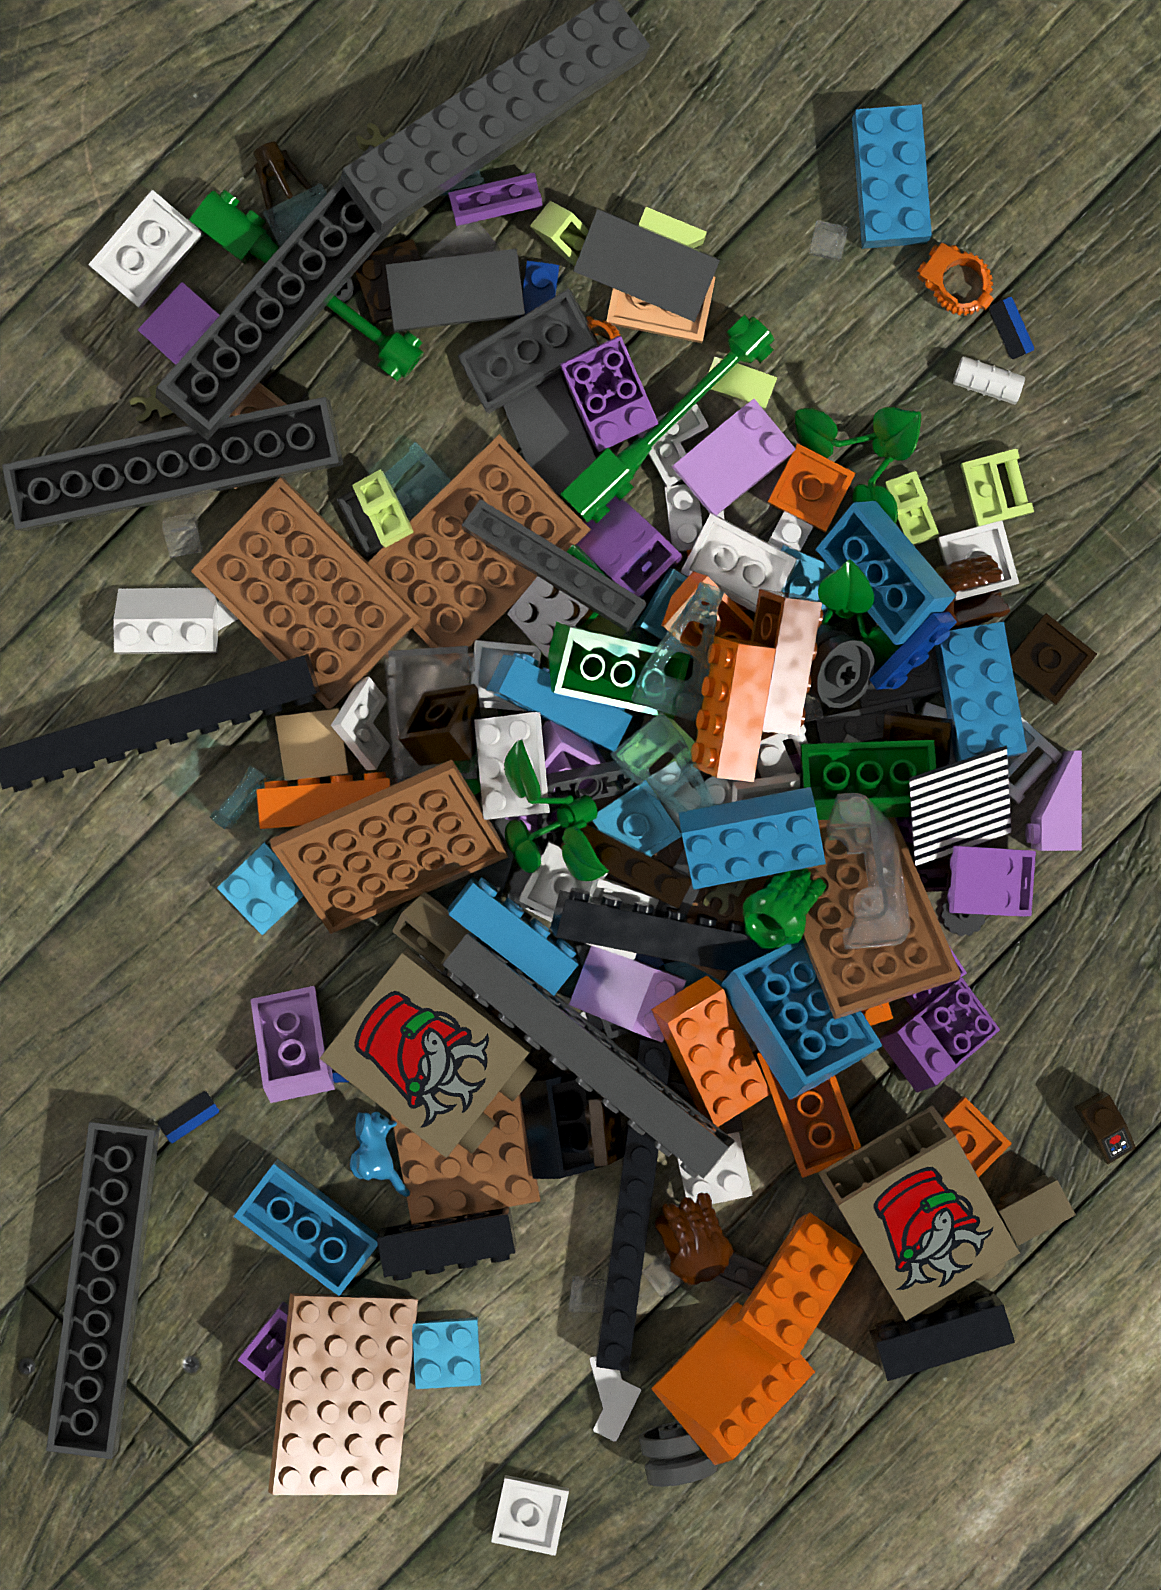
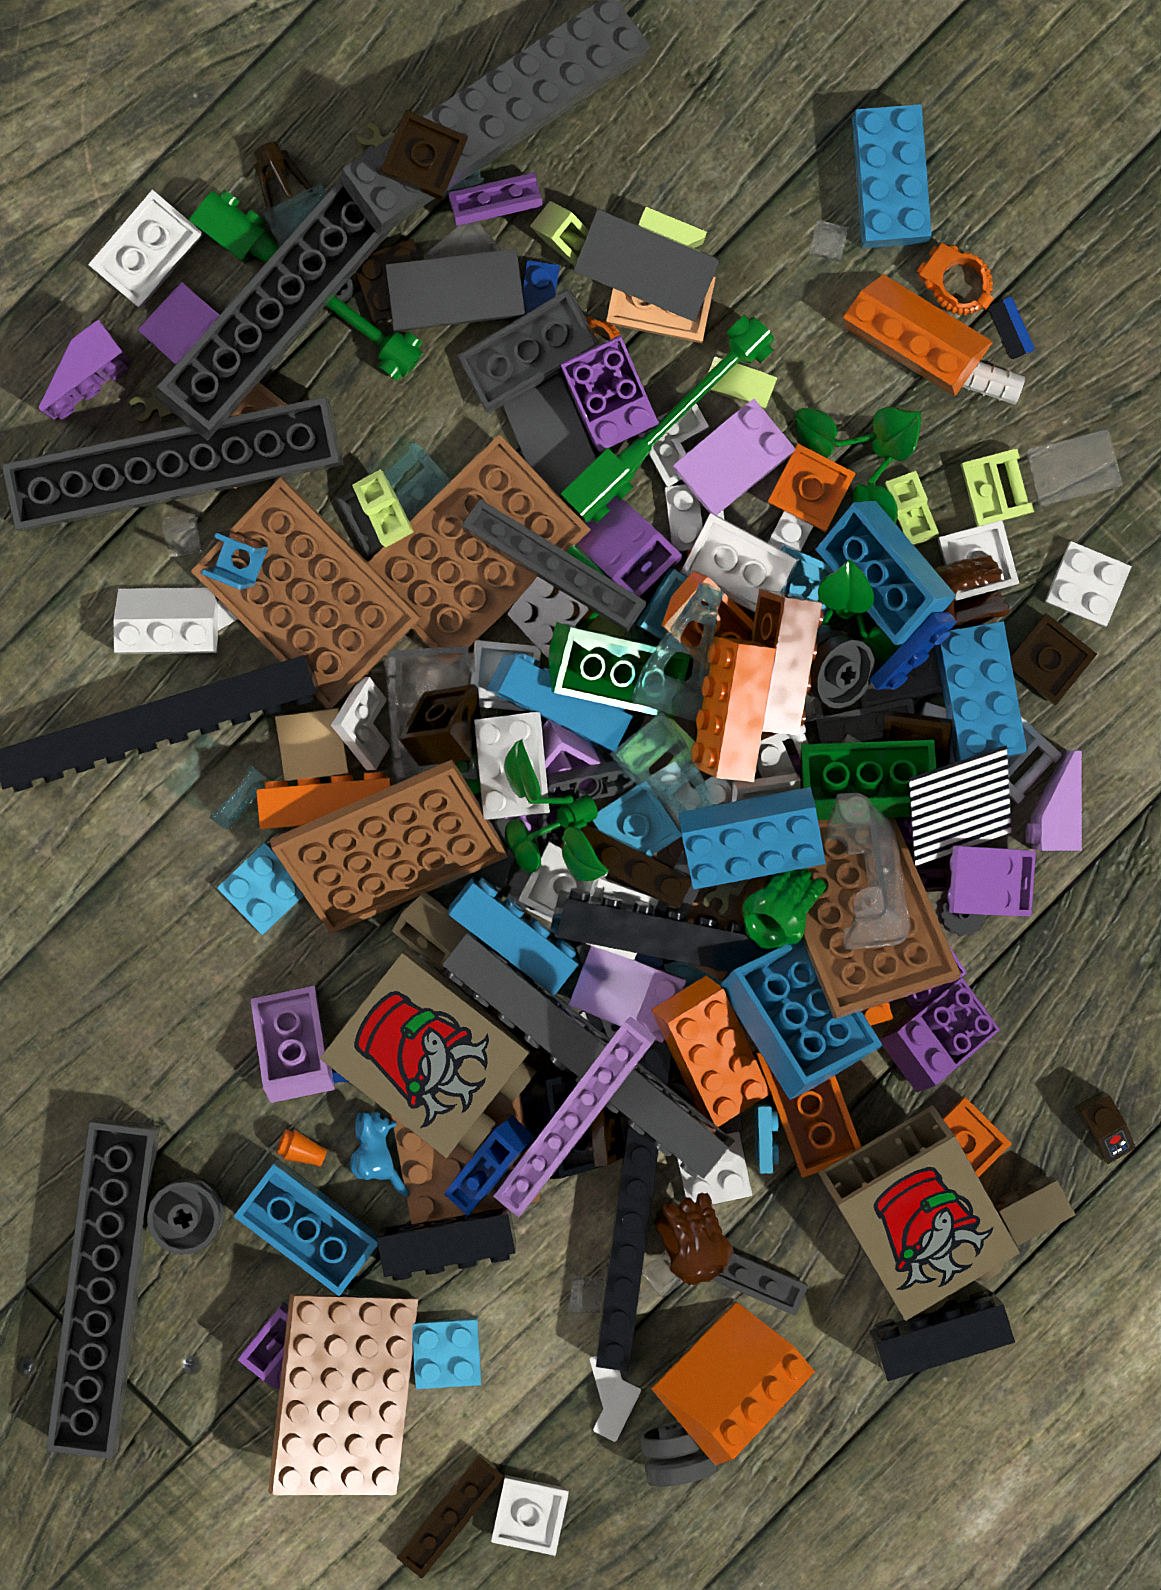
black sticker [158,1091,219,1143] -> none
orange brick [731,1212,863,1365] -> none
none -> medium lavender slope [39,320,132,420]
none -> dark grey wheel [147,1176,225,1255]
none -> dark azure piece [201,530,269,590]
none -> orange cone [276,1129,327,1167]
none -> dark brown plate [380,110,468,201]
none -> dark brown plate [397,1453,505,1579]
none -> blue slope [444,1116,536,1216]
none -> lavender plate [493,1016,657,1218]
none -> medium azure plate [754,1099,779,1174]
none -> orange slope [843,274,992,397]
none -> clear piece [1026,429,1123,507]
none -> white plate [1044,541,1132,627]

